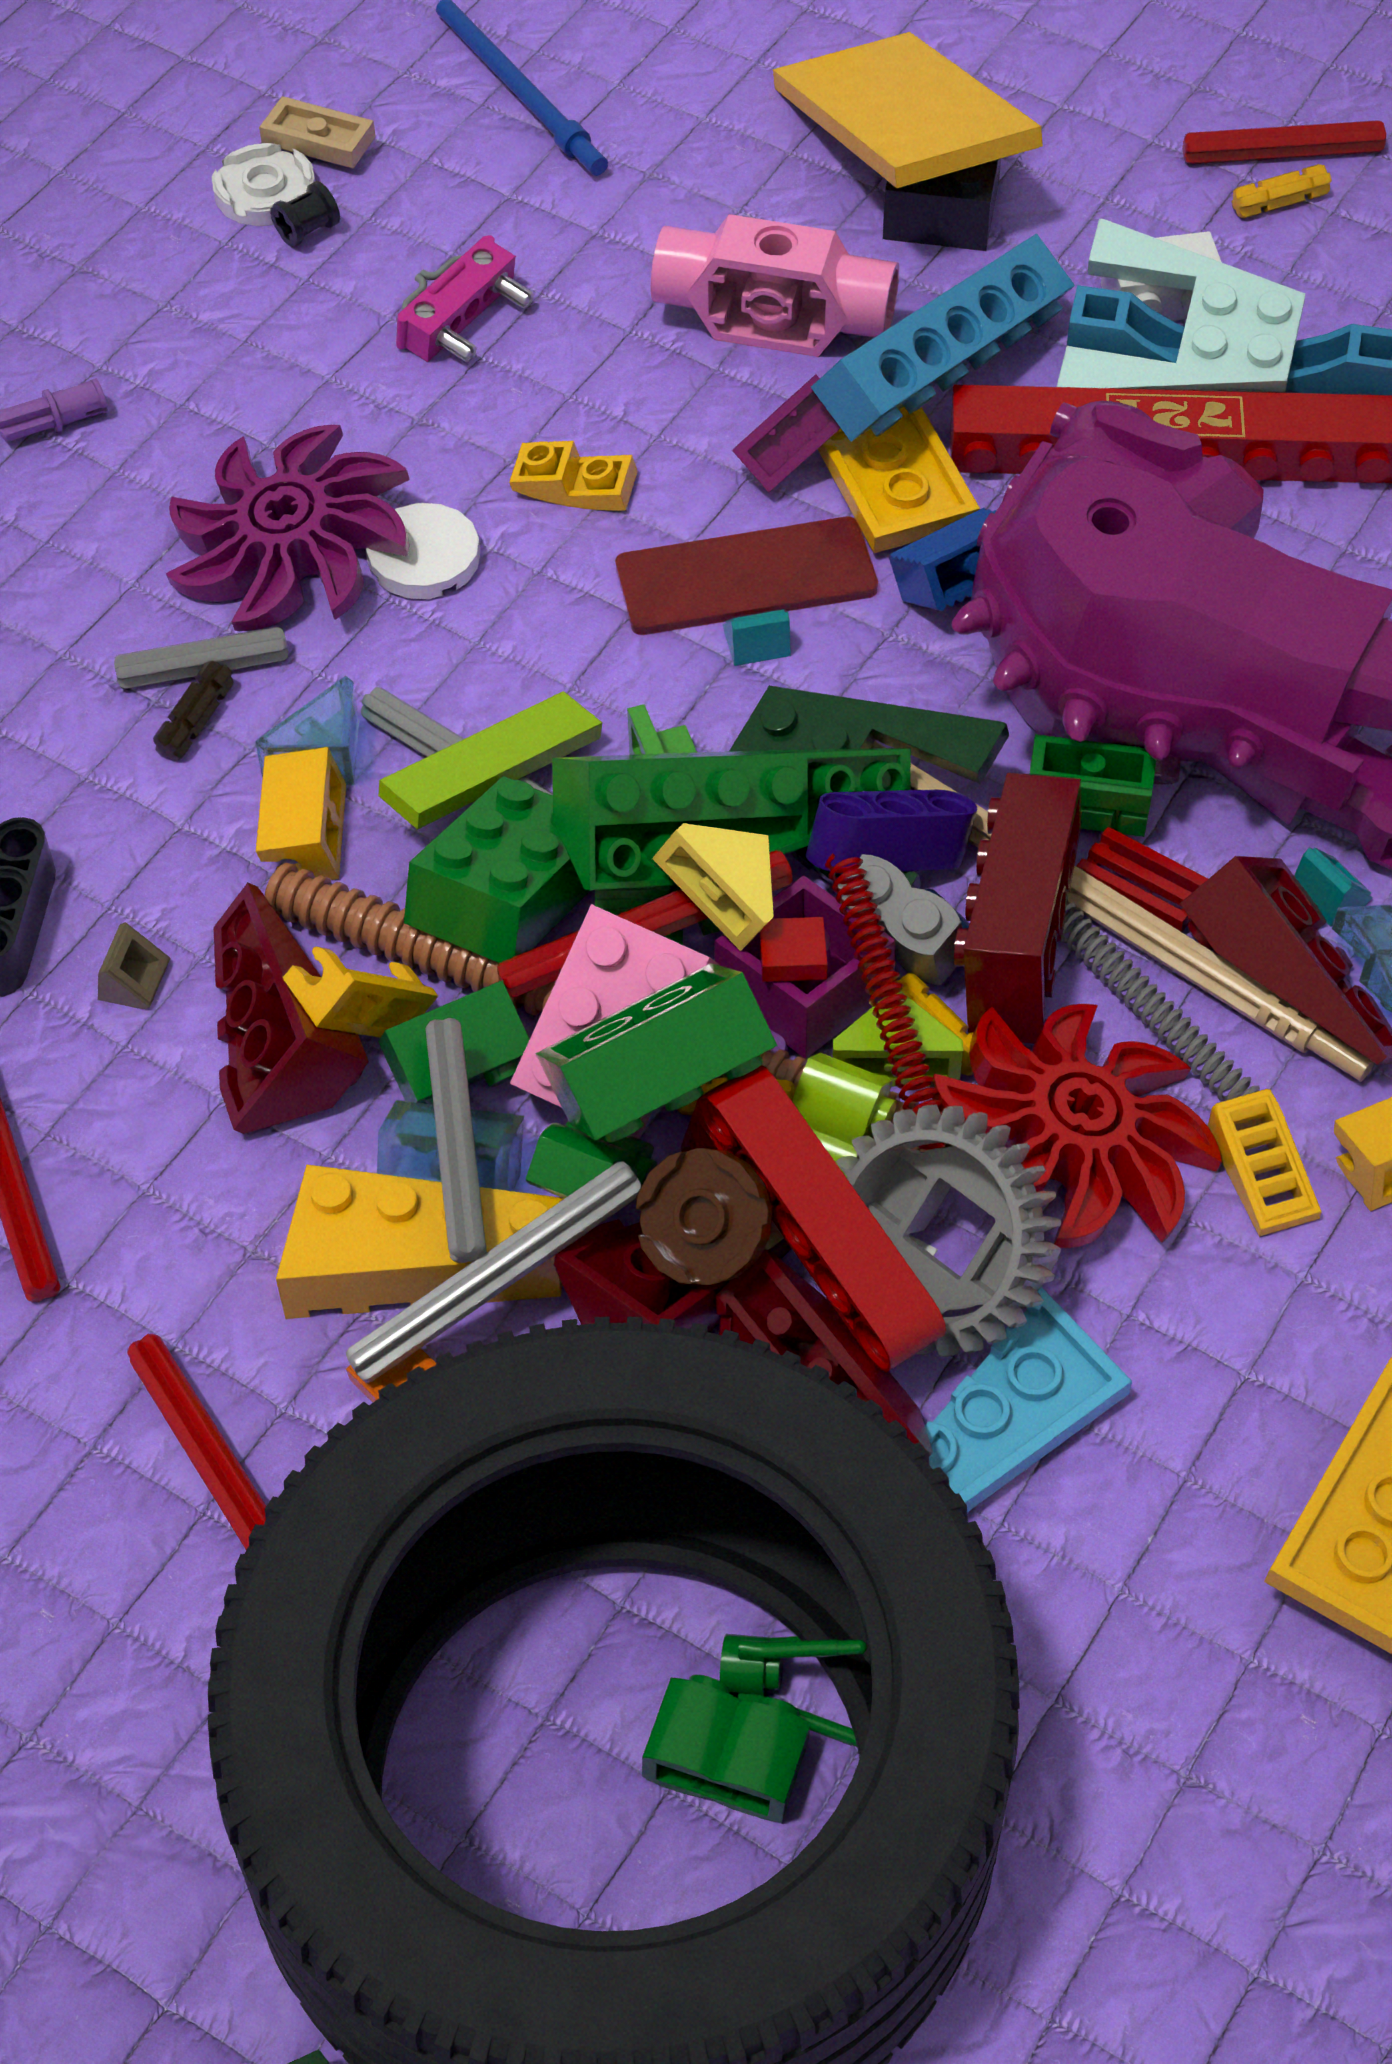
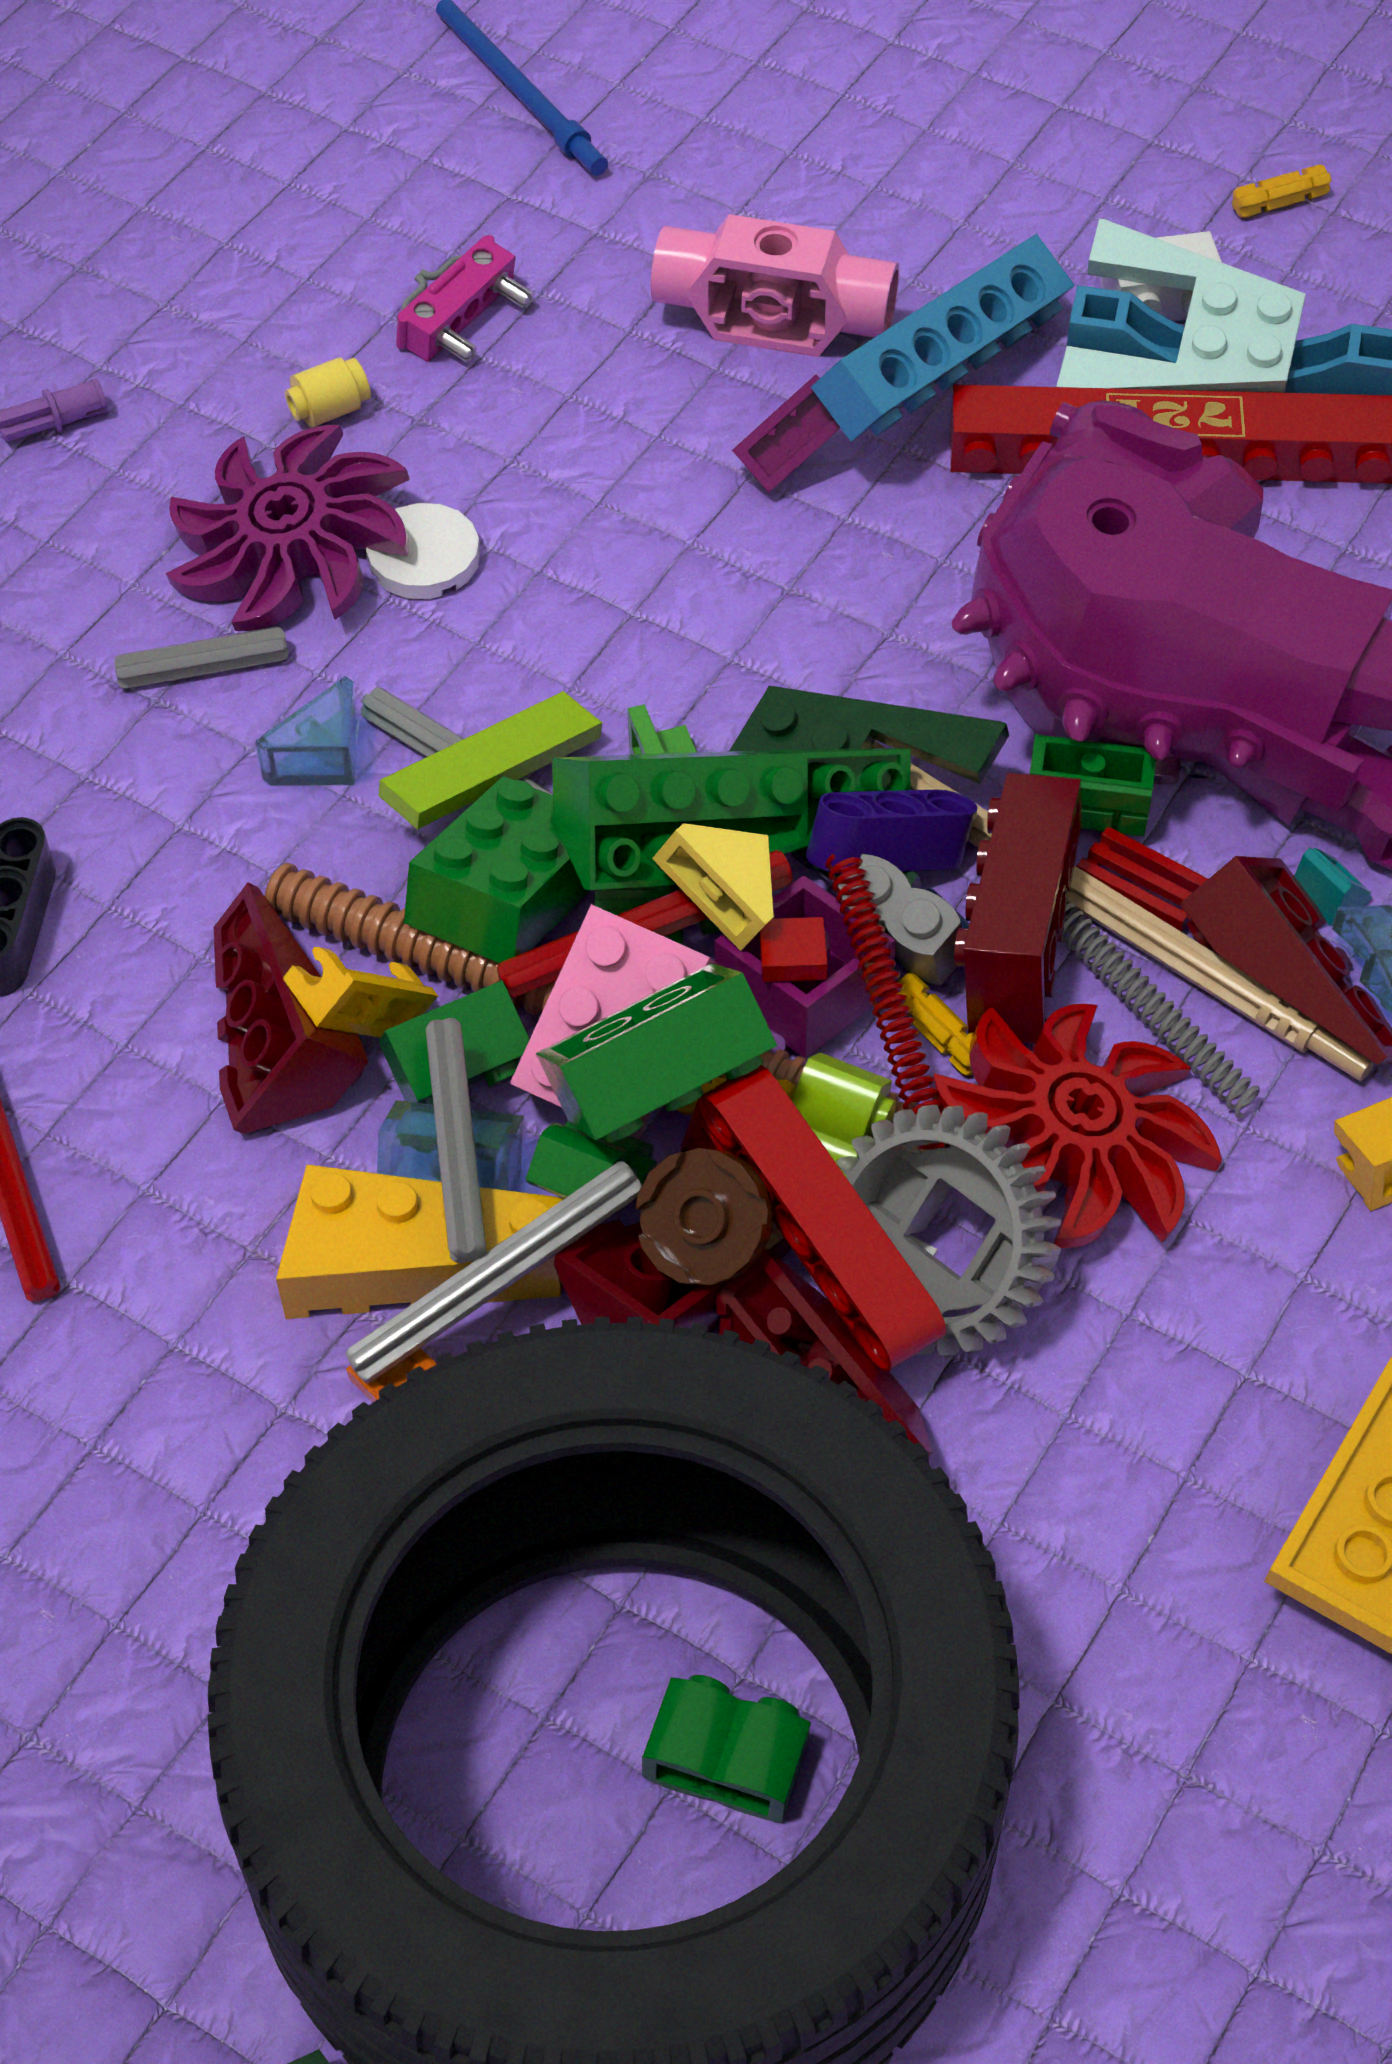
dark tan slope [98,922,171,1009] -> none
red axle [127,1334,266,1550] -> none
dark brown axle [153,661,233,761] -> none
white tile [212,143,315,226] -> none
yellow hinge [255,747,346,880] -> none
tan plate [259,96,376,169] -> none
black bush [270,181,340,248] -> none
yellow slope [509,441,638,511] -> none
clear red piece [615,516,878,635] -> none
green plant [720,1634,867,1747] -> none
teal slope [723,609,791,666] -> none
yellow tile [773,32,1043,188] -> none
yellow plate [818,407,980,553] -> none
lime slope [832,991,963,1087] -> none
black brick [883,159,1001,251] -> none
blue brick [889,508,996,612] -> none
medium azure wing [925,1287,1132,1512] -> none
red axle [1182,120,1386,164] -> none
yellow slope [1208,1089,1322,1237] -> none
none -> light yellow brick [285,357,371,428]

